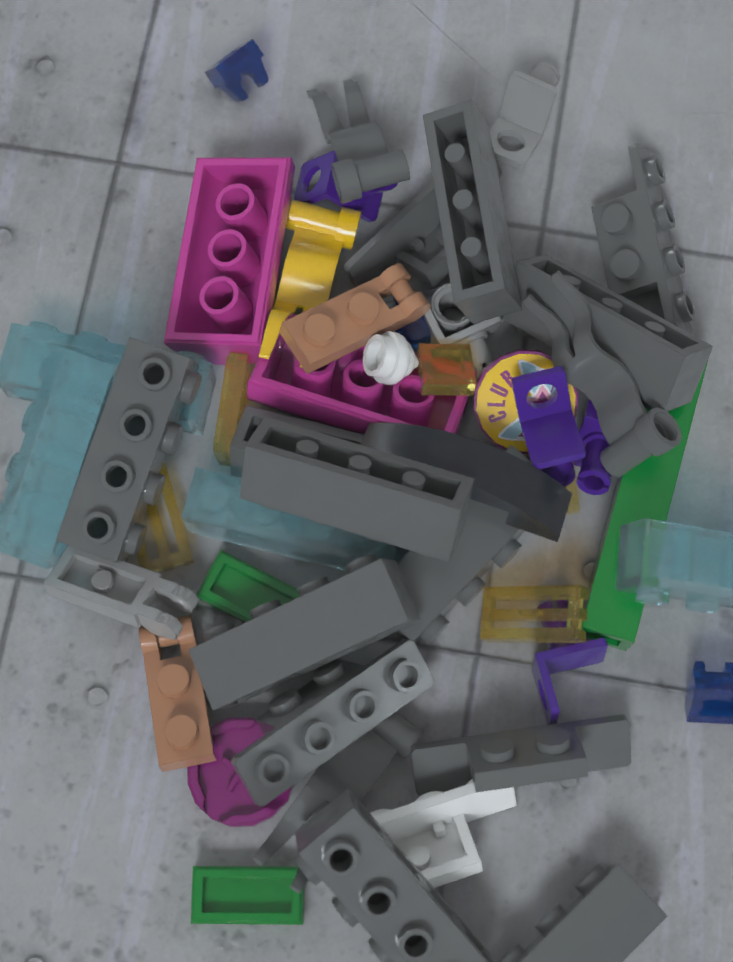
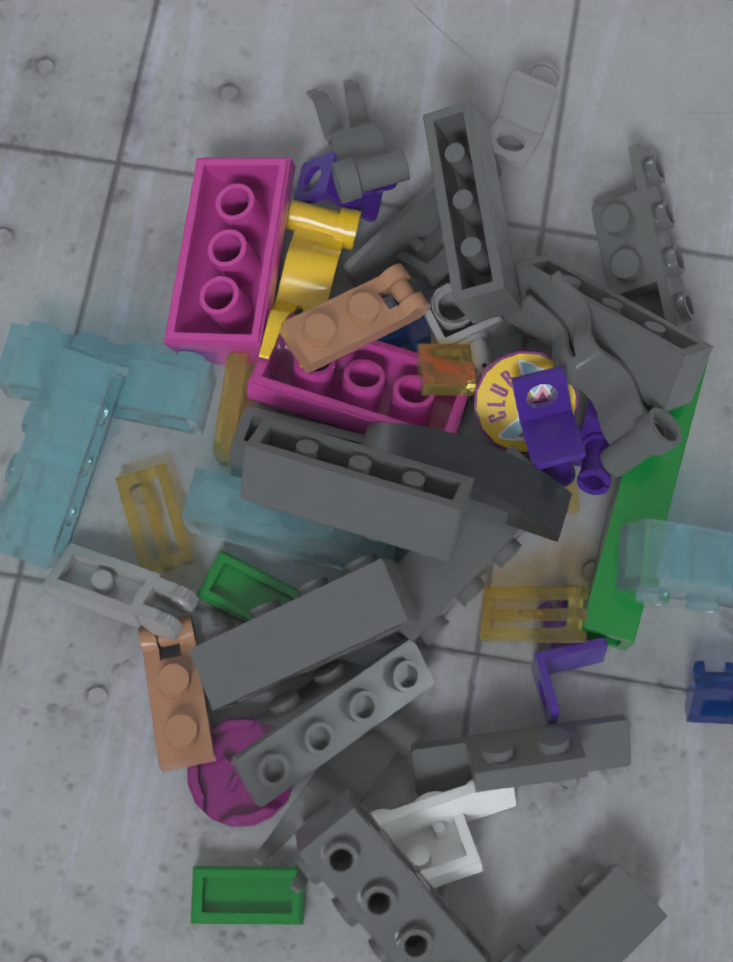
dark grey brick [55,337,202,563] -> none
clear blue tile [204,39,269,102] -> none
white plate [363,331,419,385] -> none

